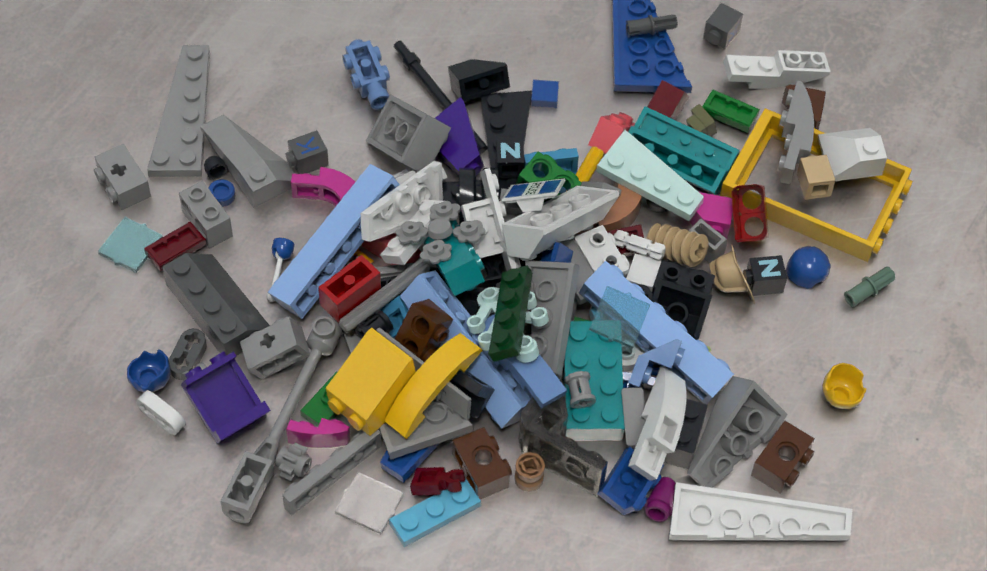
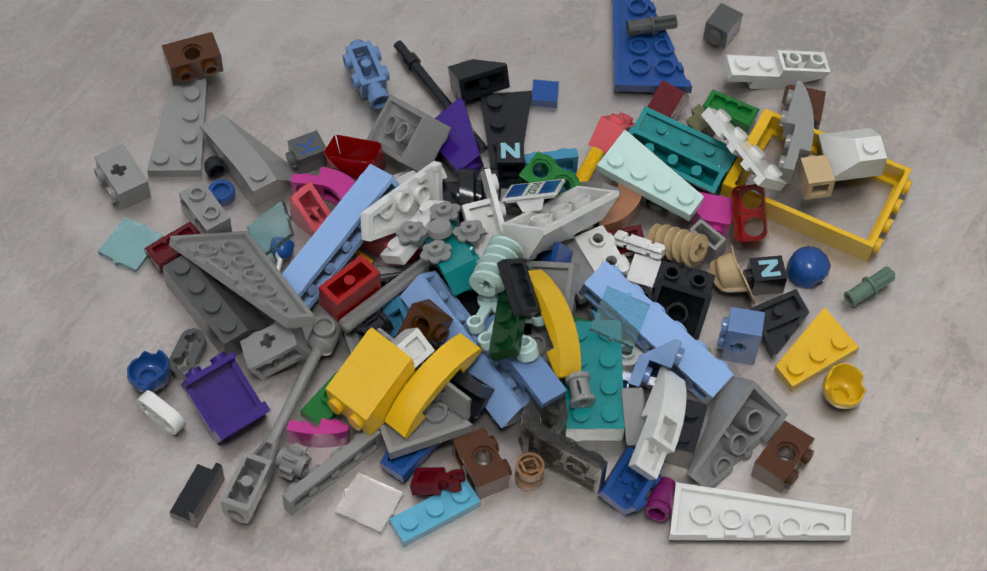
none -> reddish brown brick [162,32,223,85]
none -> light grey wing [169,231,315,329]
none -> black panel [170,462,225,528]
none -> clear light blue piece [247,200,295,256]
none -> coral slope [289,182,331,237]
none -> red piece [324,134,386,180]
none -> white panel [391,328,435,368]
none -> light aqua piece [469,235,523,297]
none -> black plate [497,258,541,317]
none -> yellow slope [528,270,581,379]
none -> white wing [701,107,787,191]
none -> medium blue brick [717,307,765,365]
none -> black wing [748,289,810,359]
none -> yellow wing [774,307,859,392]

